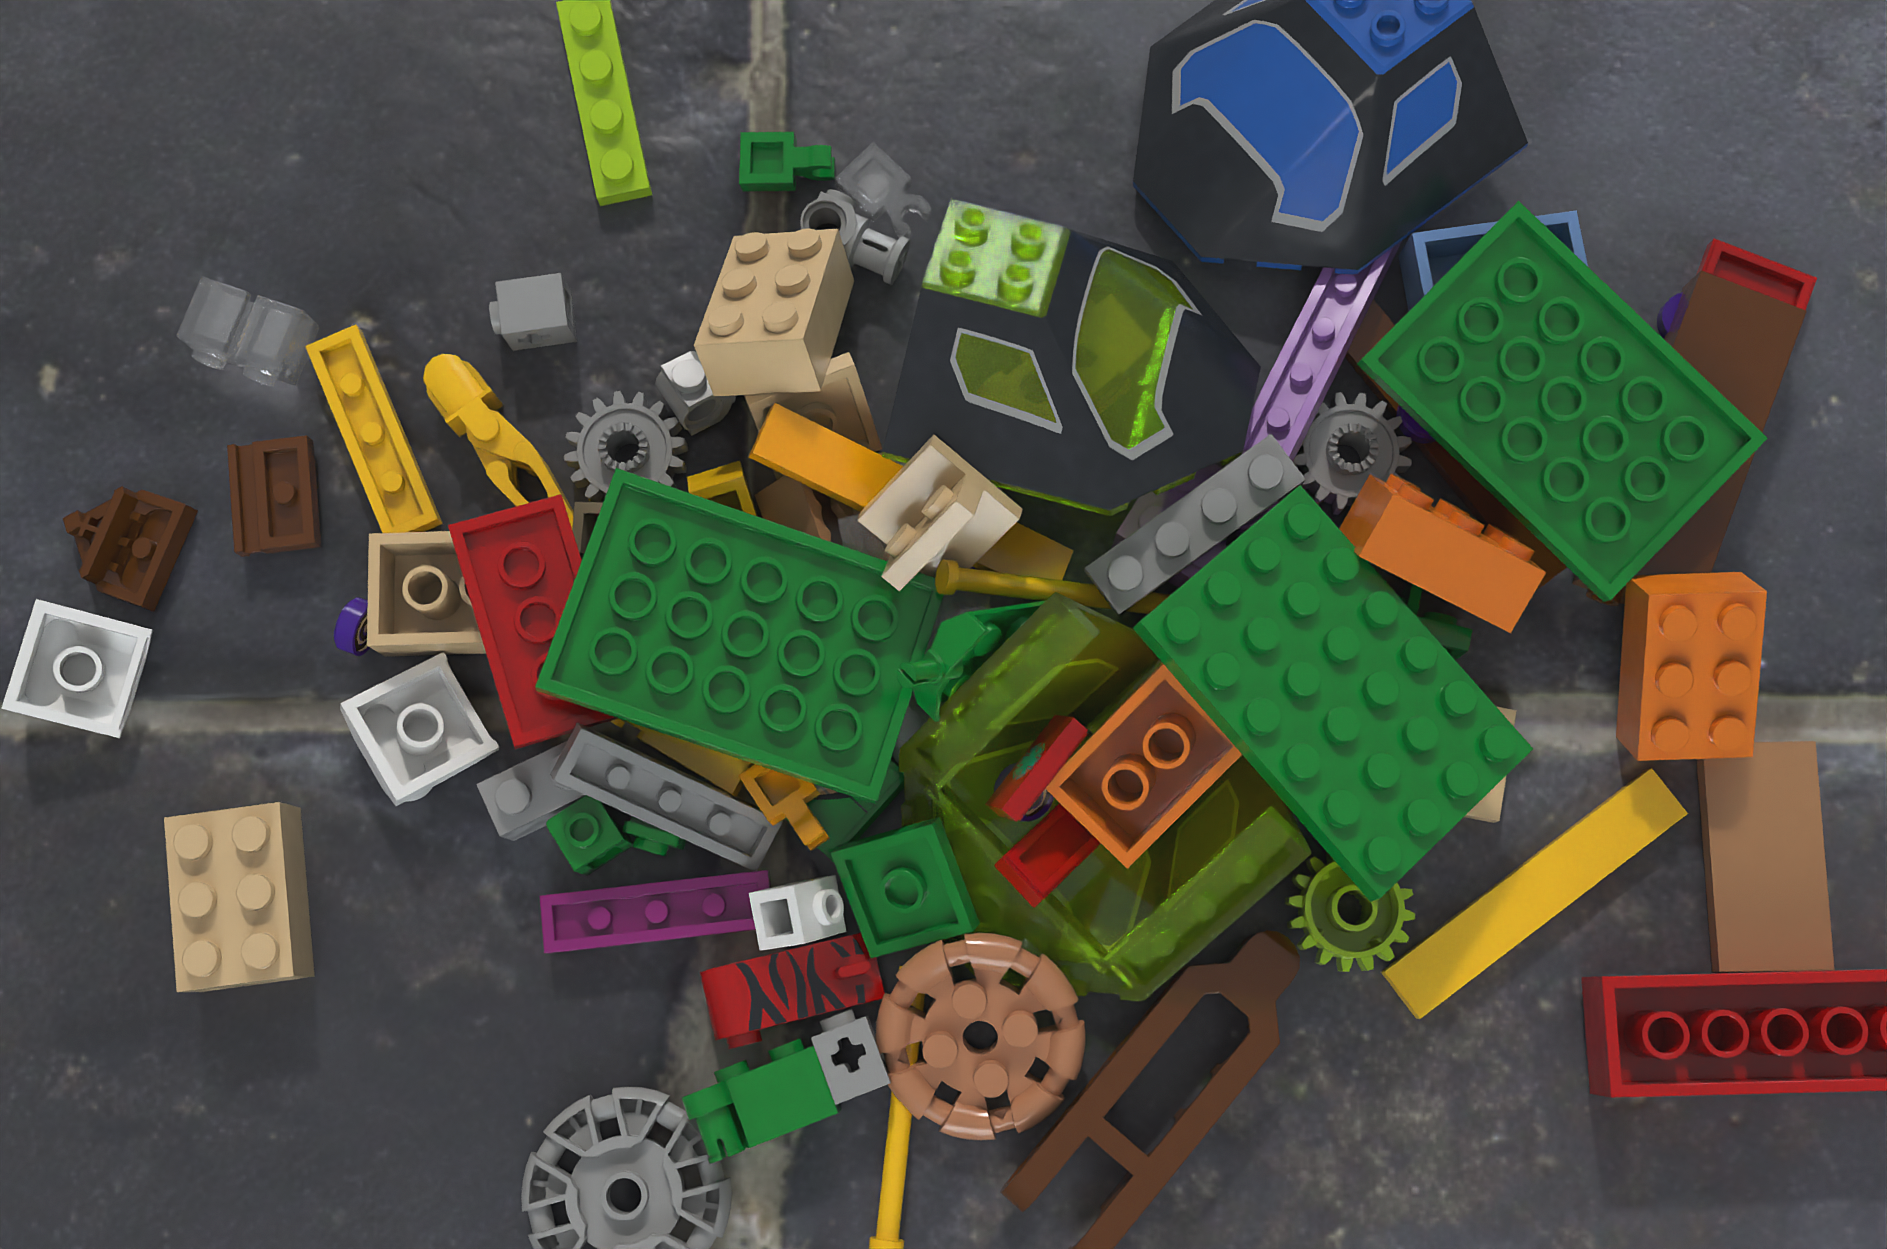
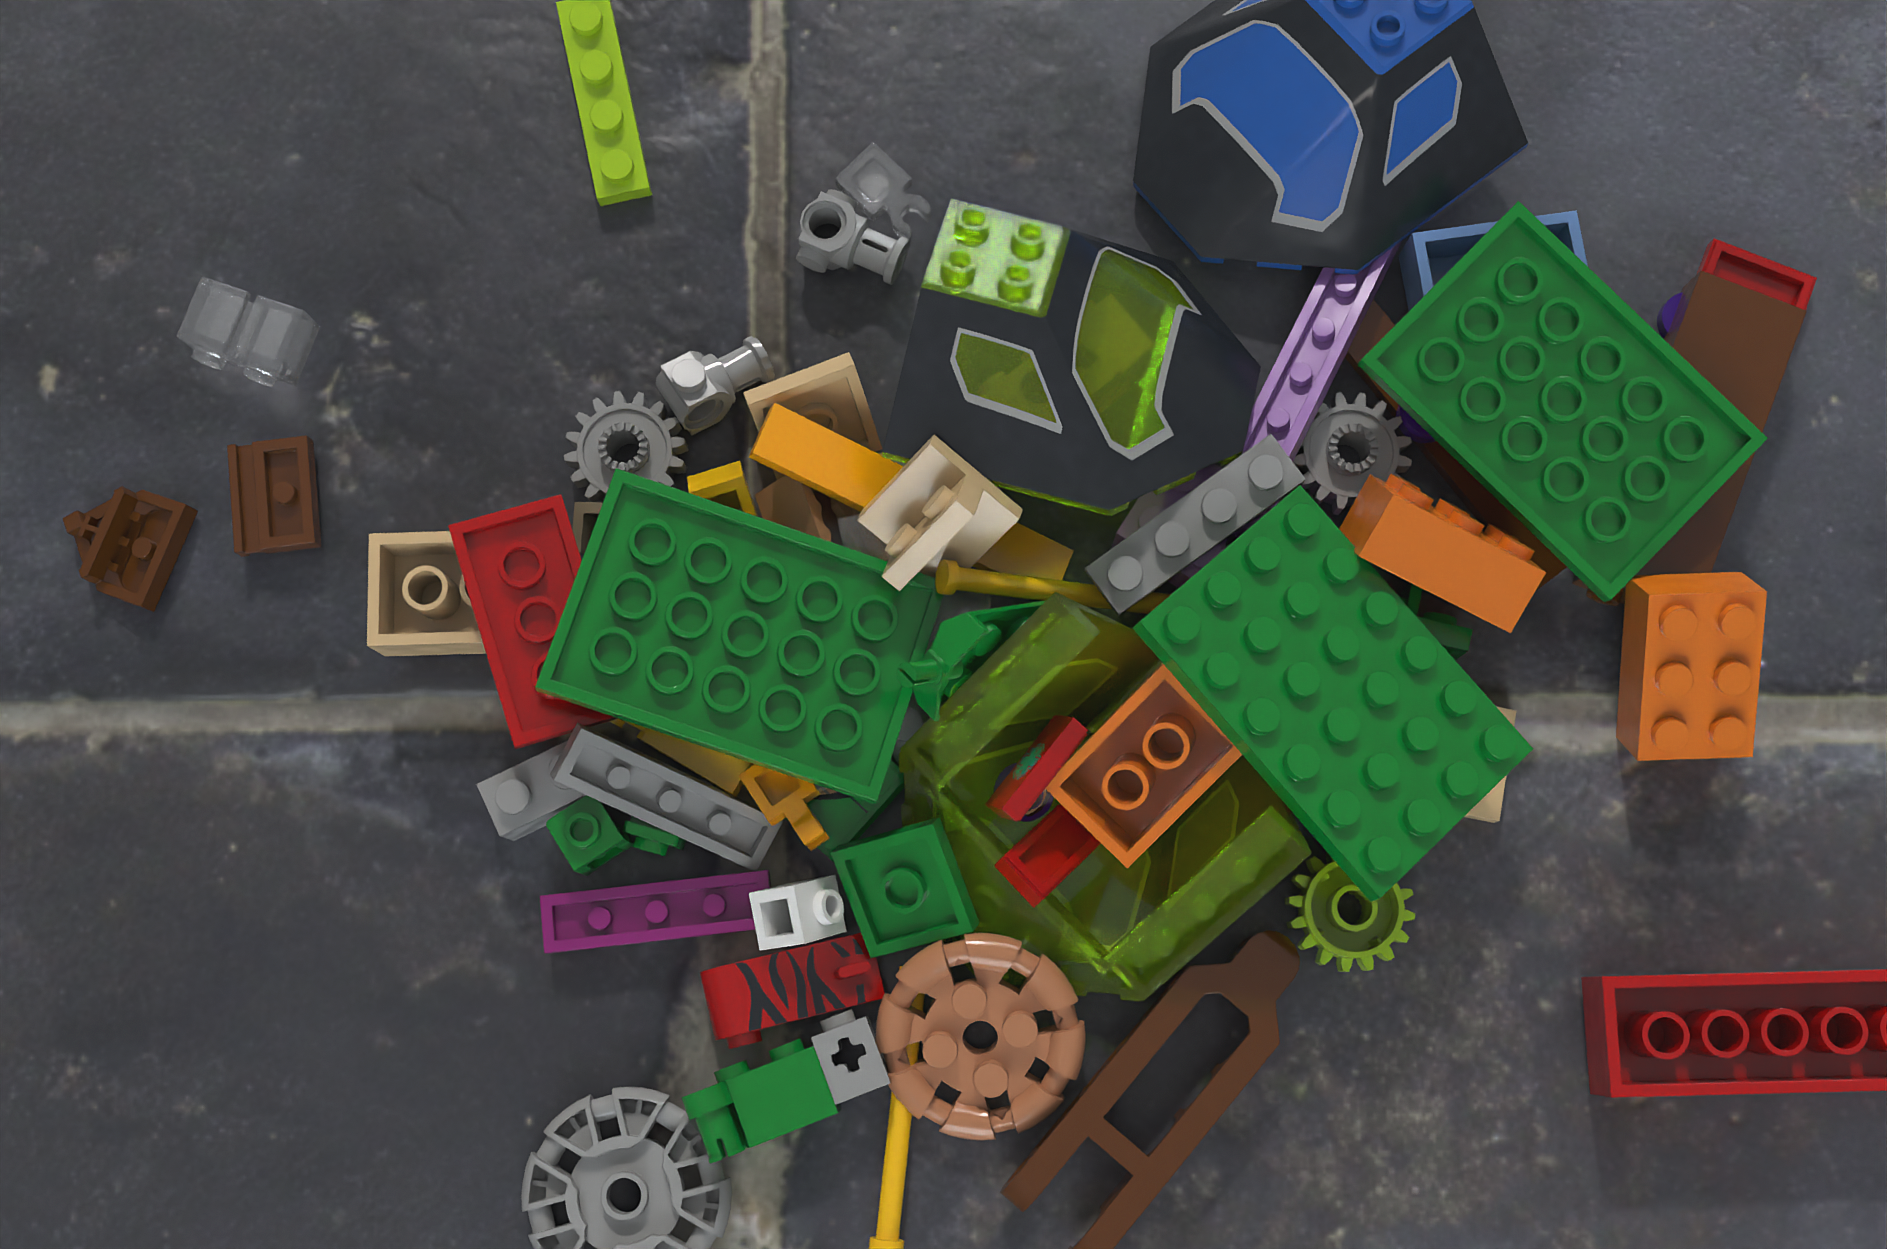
white slope [1,599,153,738] -> none
tan brick [164,802,315,992] -> none
yellow plate [305,324,443,533] -> none
dark purple tile [334,597,370,656] -> none
white slope [340,652,499,806] -> none
yellow arm [423,354,574,528] -> none
light grey brick [489,273,577,351] -> none
tan brick [694,228,854,397] -> none
green plate [739,132,835,192] -> none
yellow tile [1381,768,1688,1019] -> none
medium nougat tile [1697,741,1835,972] -> none

